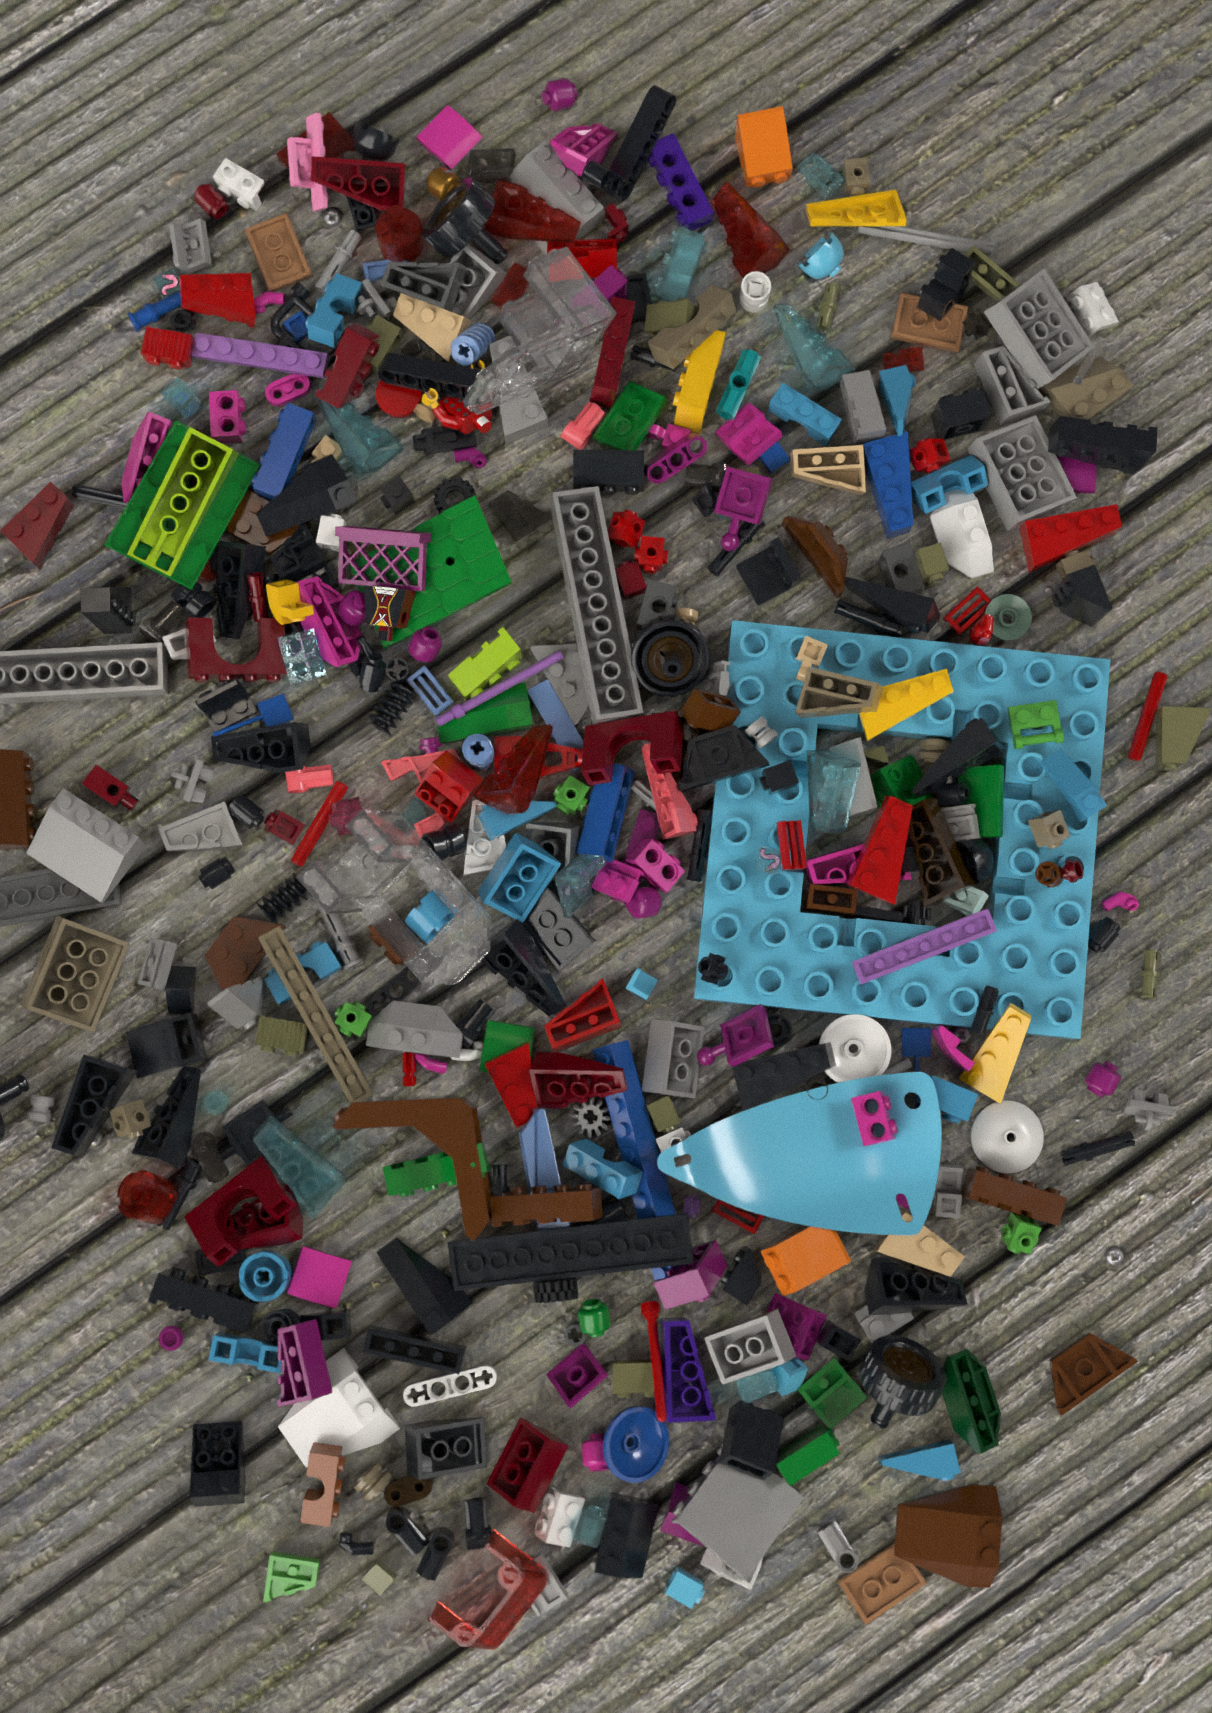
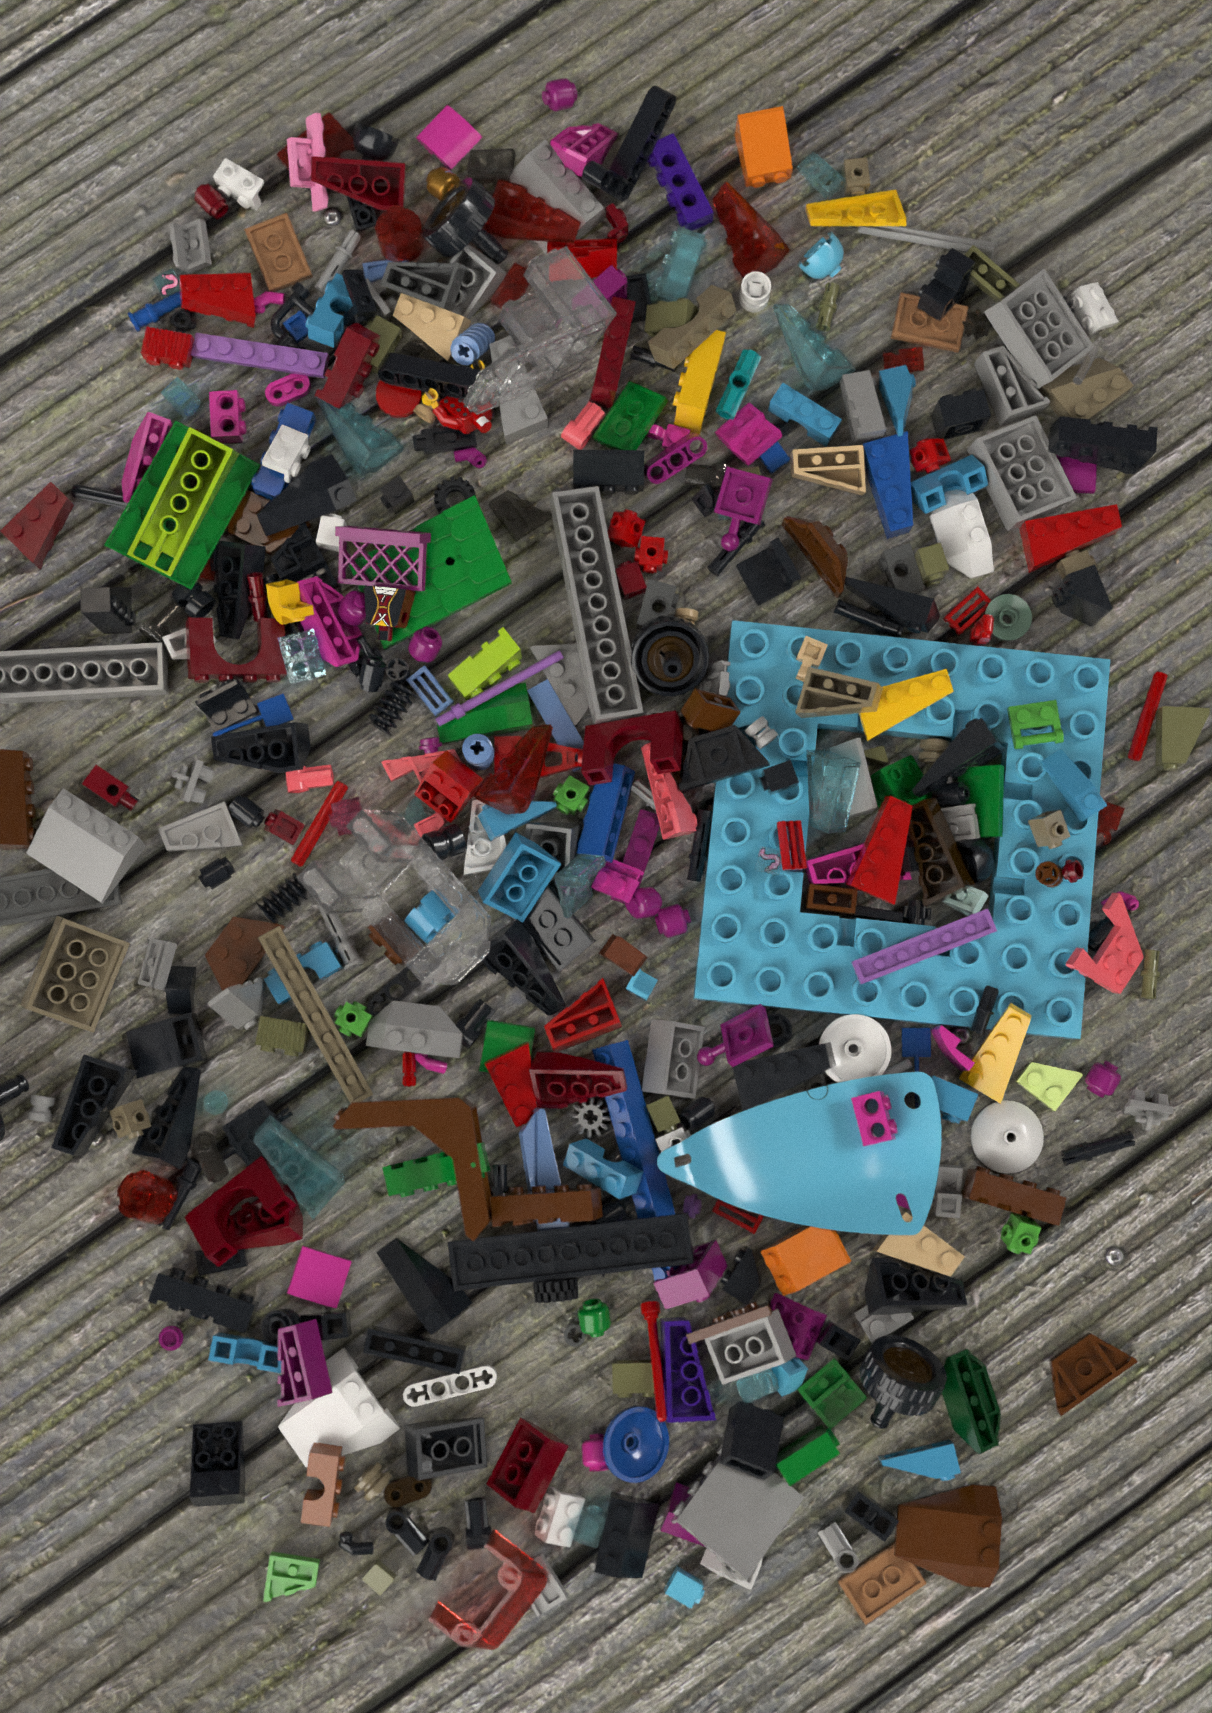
dark azure brick [239,1249,293,1302] -> none
tan plate [311,435,345,463] -> none
white arm [451,1041,483,1061] -> none
magenta slope [546,1343,608,1409] -> none
dark pink brick [626,839,685,893] -> none
black gear [698,953,728,985] -> none
none -> white bracket [262,425,310,483]
none -> black bracket [341,270,377,326]
none -> copper slope [599,934,648,977]
none -> magenta head [654,904,691,938]
none -> black brick [679,1096,715,1130]
none -> wing [686,1301,772,1344]
none -> black brick [841,1486,899,1542]
none -> yellowish green wing [1015,1062,1083,1111]
none -> coral wing [1066,893,1144,994]
none -> clear red plate [1096,801,1125,845]

